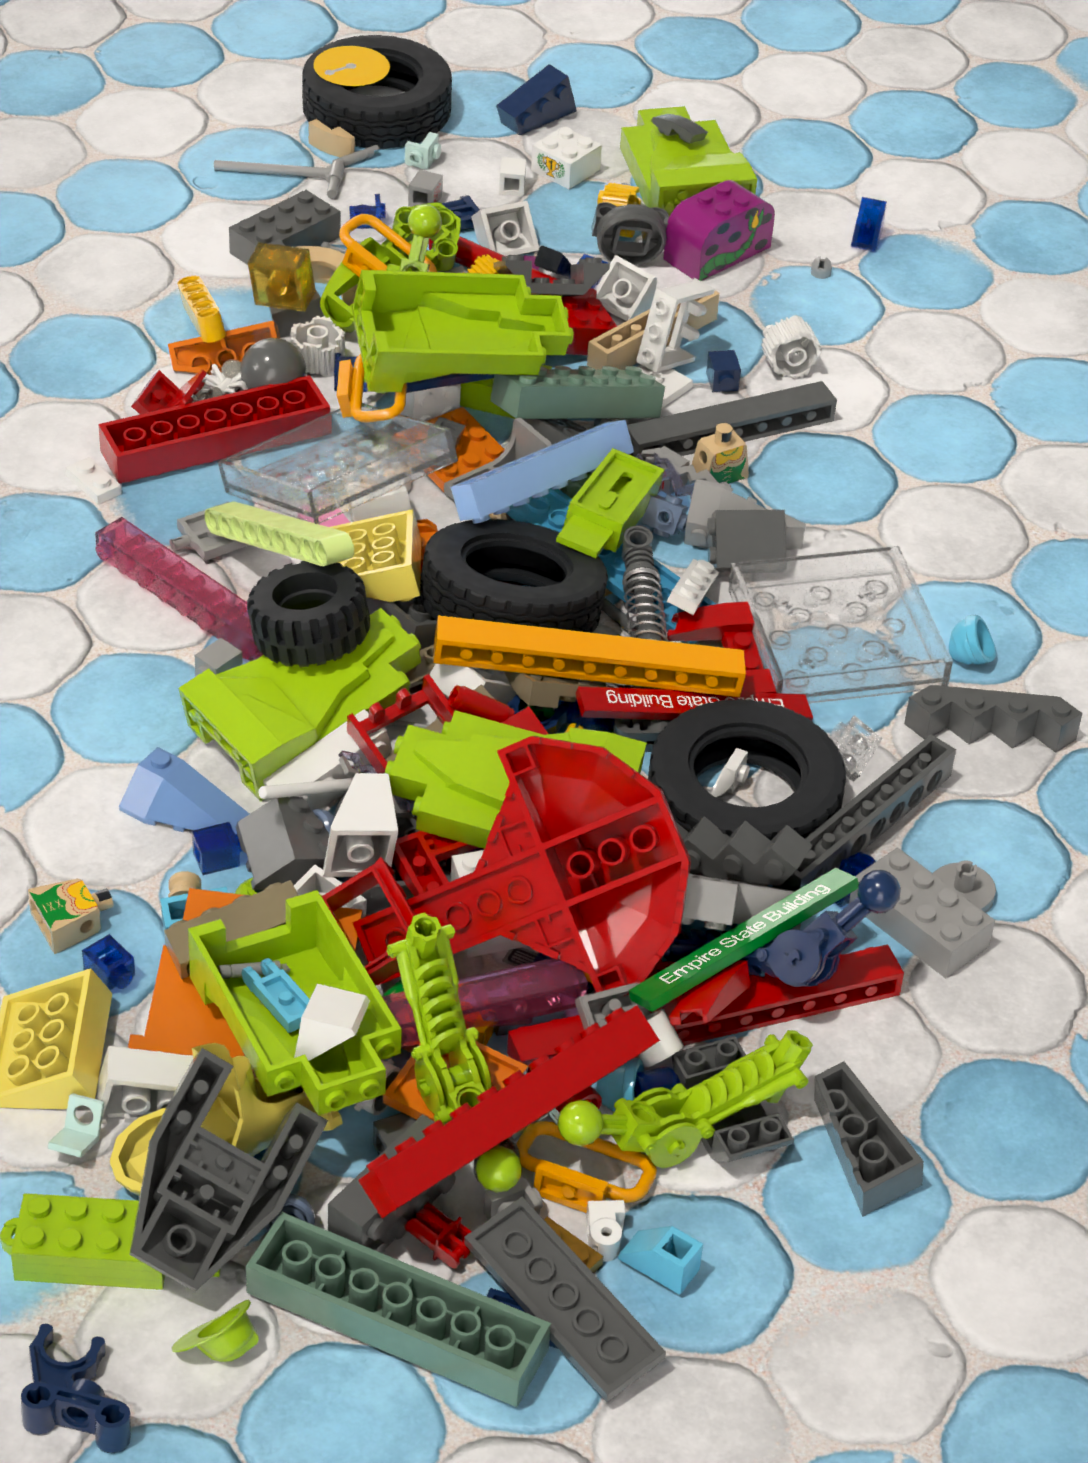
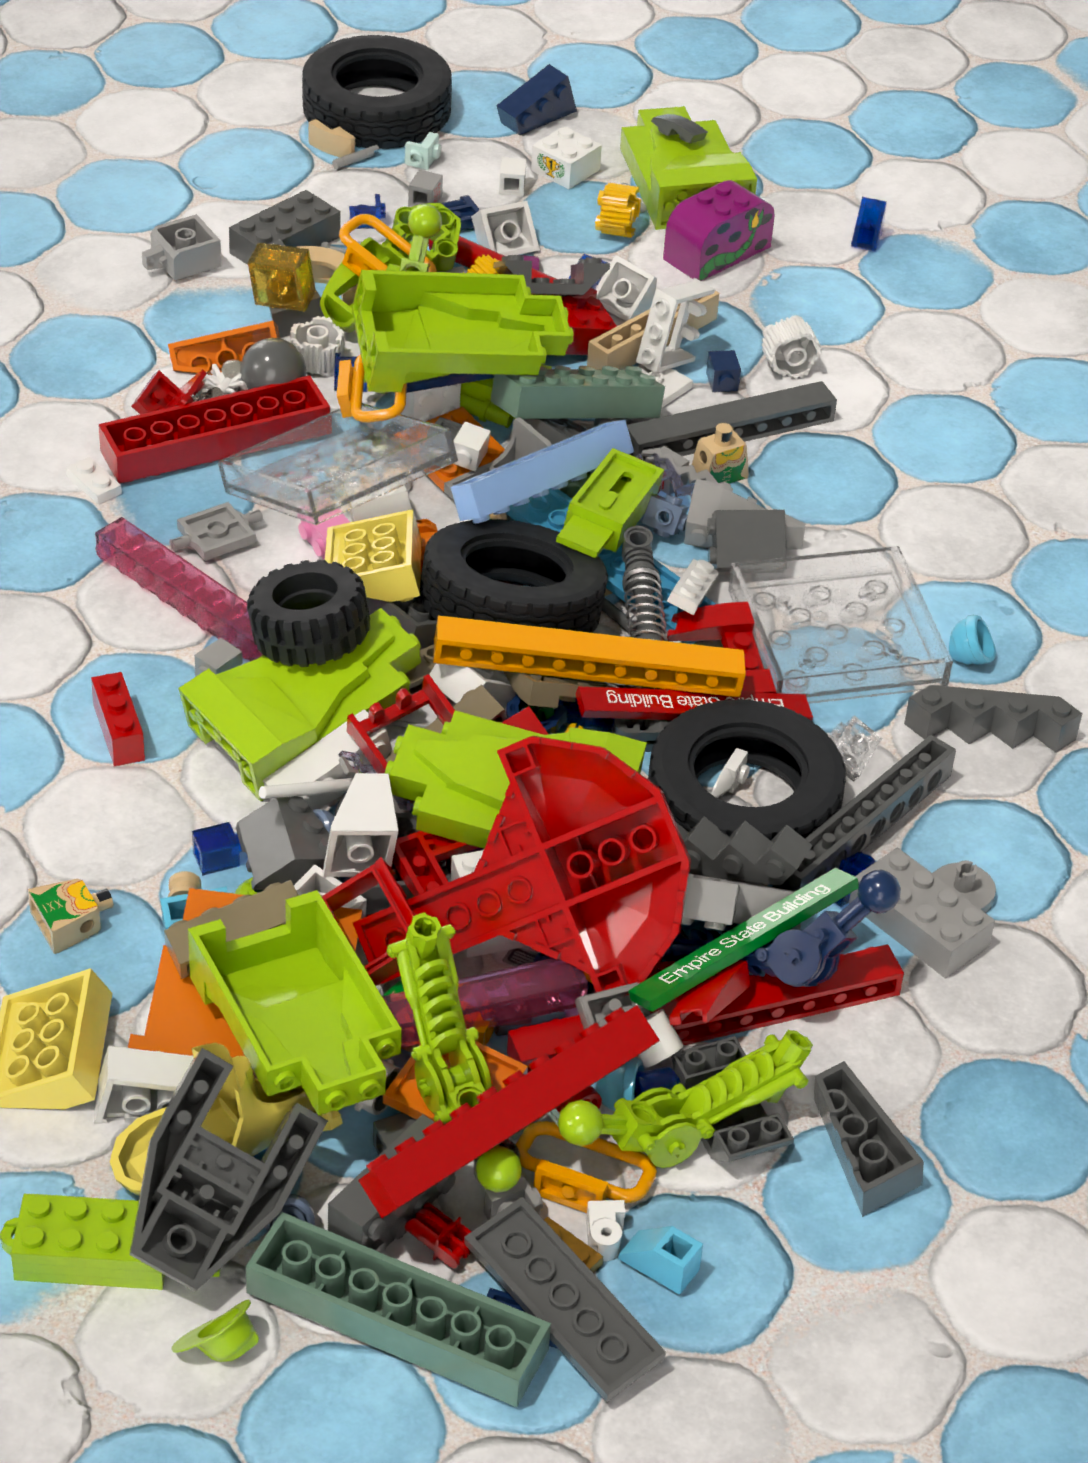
dark blue piece [21,1323,131,1453] -> none
light aqua bracket [48,1093,104,1157] -> none
clear blue brick [82,934,135,990] -> none
medium blue wedge [119,747,250,845] -> none
yellow beam [177,275,226,343] -> none
yellowish green beam [204,502,354,566] -> none
light grey bar [214,160,345,198] -> none
light grey wheel [217,960,290,979] -> none
medium azure hinge [241,958,310,1033] -> none
white slope [294,984,370,1061] -> none
yellow piece [314,46,390,86] -> none
red piece [448,685,514,723] -> none
black slope [534,246,572,277] -> none
dark grey piece [591,202,669,266] -> none
light grey hinge [811,256,832,279] -> none
none -> red brick [91,672,145,767]
none -> light grey hinge [142,214,221,280]
none -> white brick [449,422,491,472]
none -> lime pin [460,393,514,428]

